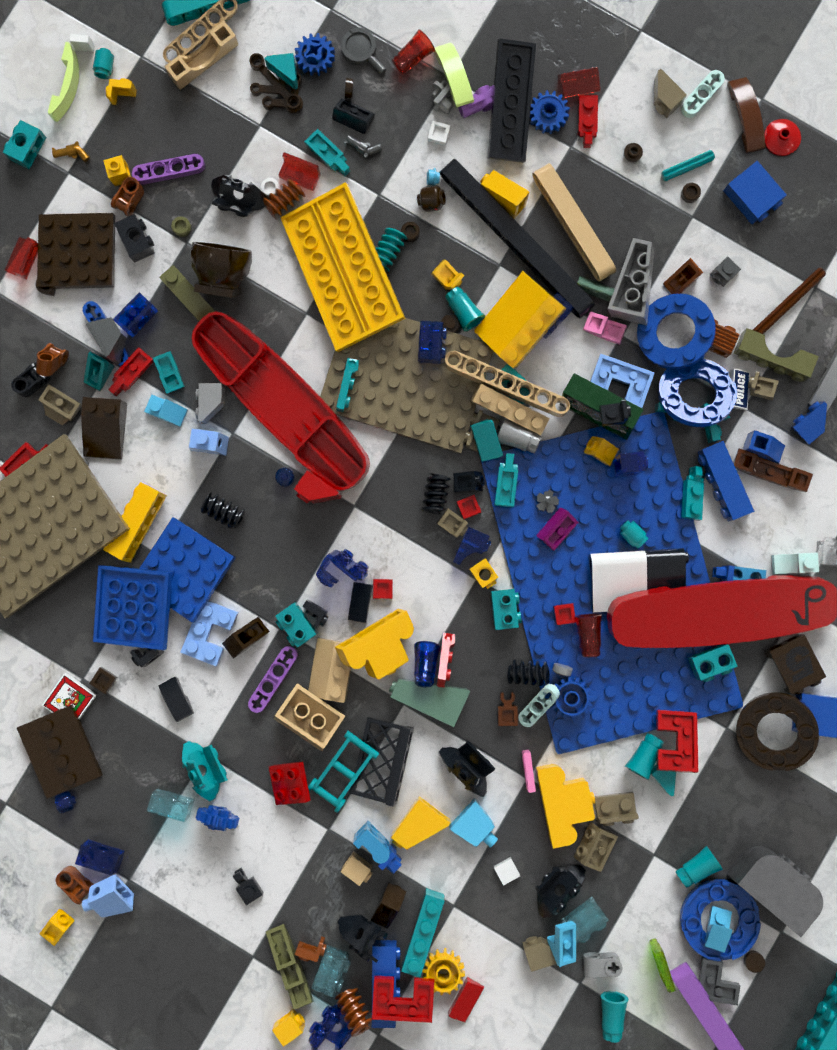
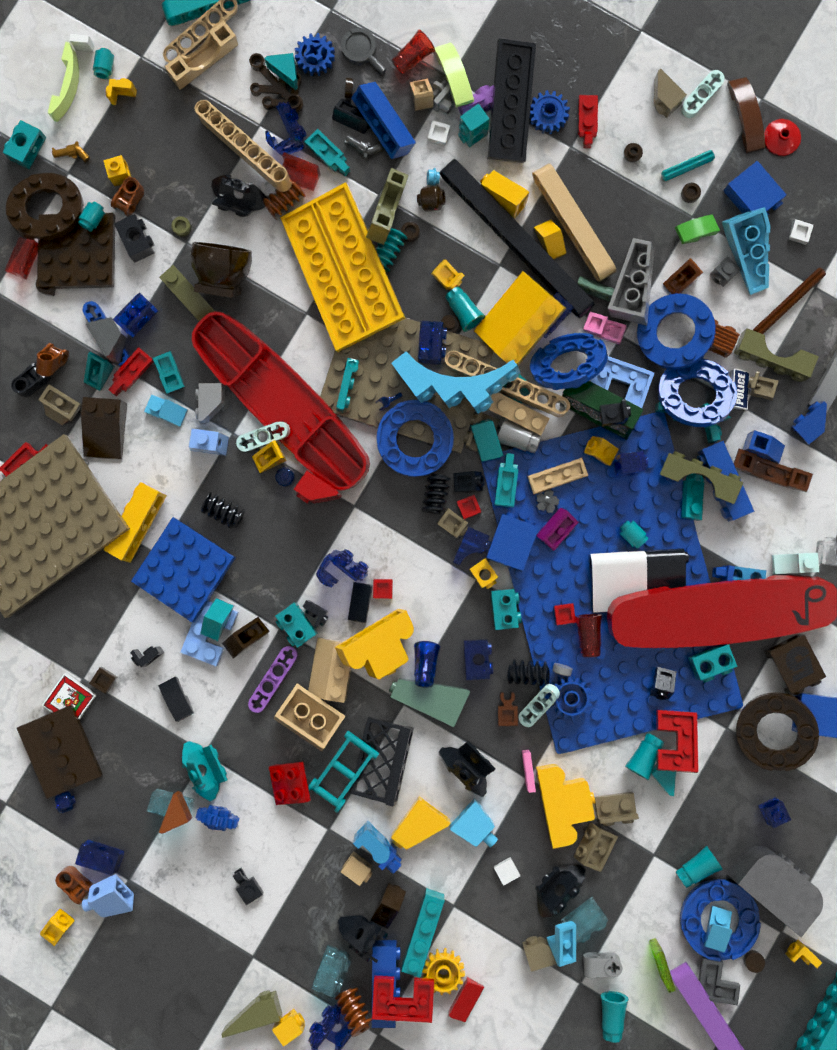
blue plate [93,565,172,650] -> none
medium lavender beam [132,154,205,184] -> none
olive slope [265,924,314,1010] -> none
dark orange bracket [295,936,327,962] -> none
hinge [437,633,455,688] -> none
clear red panel [558,67,600,98] -> none
none -> dark brown plate [6,173,84,241]
none -> teal brick [78,201,105,232]
none -> dark orange slope [159,791,193,834]
none -> tan beam [195,100,292,192]
none -> teal slope [200,598,234,641]
none -> olive slope [221,990,282,1038]
none -> light aqua beam [236,422,290,452]
none -> yellow slope [252,440,287,473]
none -> clear blue piece [265,102,307,156]
none -> blue brick [351,82,416,159]
none -> olive arch [366,168,409,245]
none -> clear blue hand [375,392,403,411]
none -> blue plate [377,400,454,477]
none -> medium azure arch [391,351,521,414]
none -> tan slope [410,79,434,111]
none -> teal brick [458,104,490,148]
none -> clear blue brick [464,639,493,680]
none -> blue brick [486,512,539,572]
none -> tan tile [527,458,588,495]
none -> blue plate [530,333,608,390]
none -> yellow slope [534,220,567,260]
none -> bracket [650,667,677,700]
none -> olive arch [660,451,744,504]
none -> bright green slope [675,214,720,244]
none -> medium azure wedge [722,207,770,295]
none -> clear blue brick [758,797,791,828]
none -> yellow bracket [785,939,822,968]
none -> white tile [788,219,813,245]

